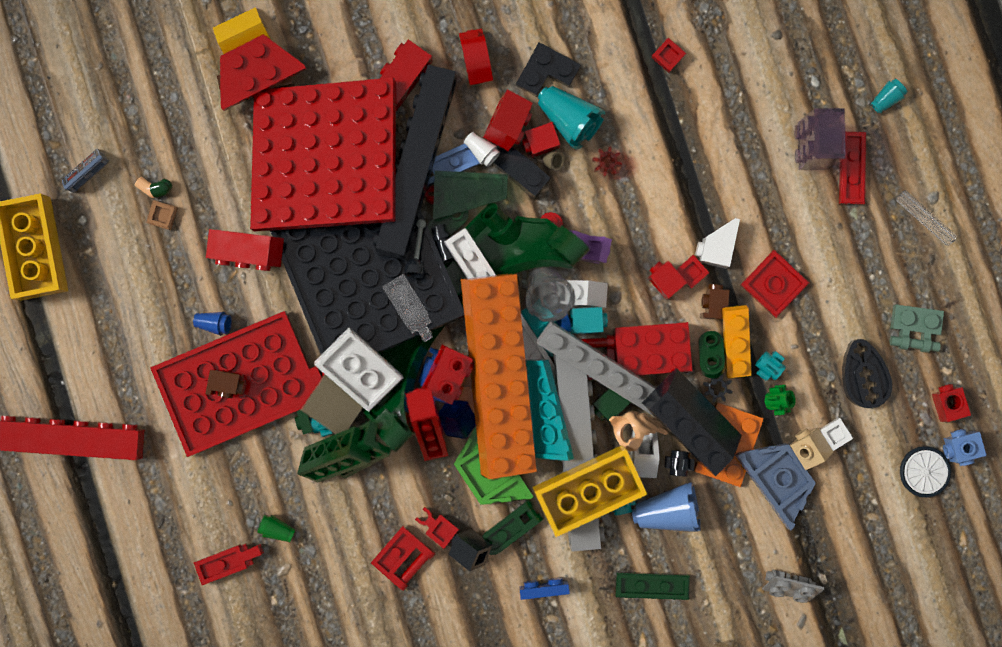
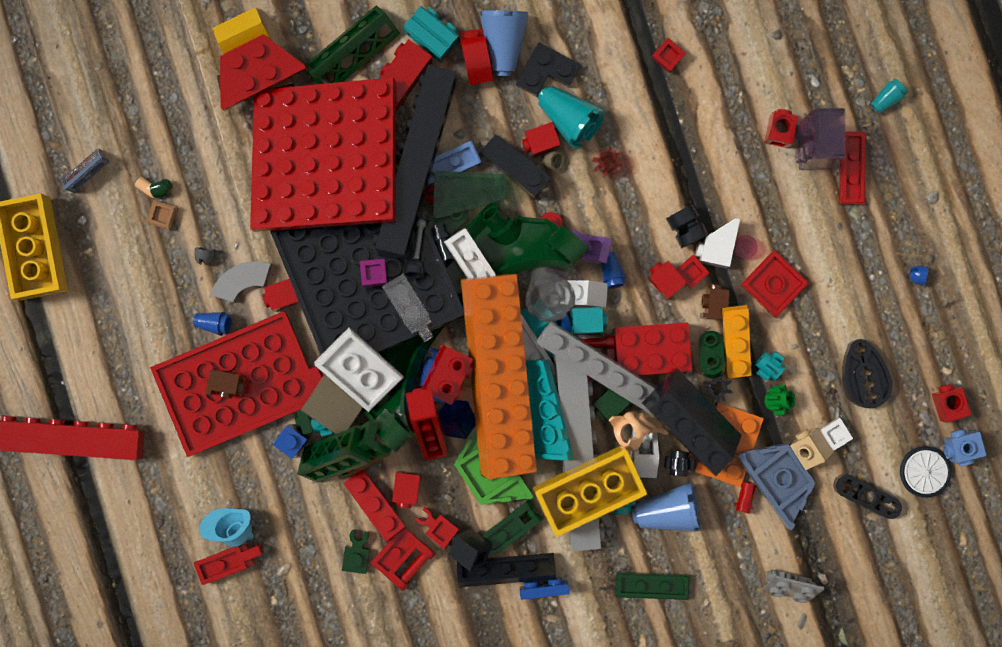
red brick [206,229,284,271] -> none
green cone [257,514,295,543] -> none
white cone [464,132,500,167] -> none
red brick [483,89,533,151] -> none
sand green plate [889,305,944,353] -> none
clear axle [896,190,957,246] -> none
none -> dark grey hinge [194,247,214,265]
none -> medium azure piece [199,508,254,547]
none -> light grey tile [210,261,272,302]
none -> red brick [262,279,299,312]
none -> blue brick [273,424,311,459]
none -> dark green fence [305,5,401,84]
none -> dark green plate [342,529,370,574]
none -> red plate [343,469,407,542]
none -> magenta plate [360,259,388,287]
none -> red brick [392,471,421,508]
none -> teal brick [403,6,459,62]
none -> black plate [457,553,556,588]
none -> medium blue cone [480,10,528,76]
none -> blue cone [602,252,627,289]
none -> black wheel [666,204,709,249]
none -> clear pink plate [734,235,758,259]
none -> red pin [734,482,757,514]
none -> red brick [764,109,798,148]
none -> black beam [833,474,902,519]
none -> blue hinge [909,265,928,286]

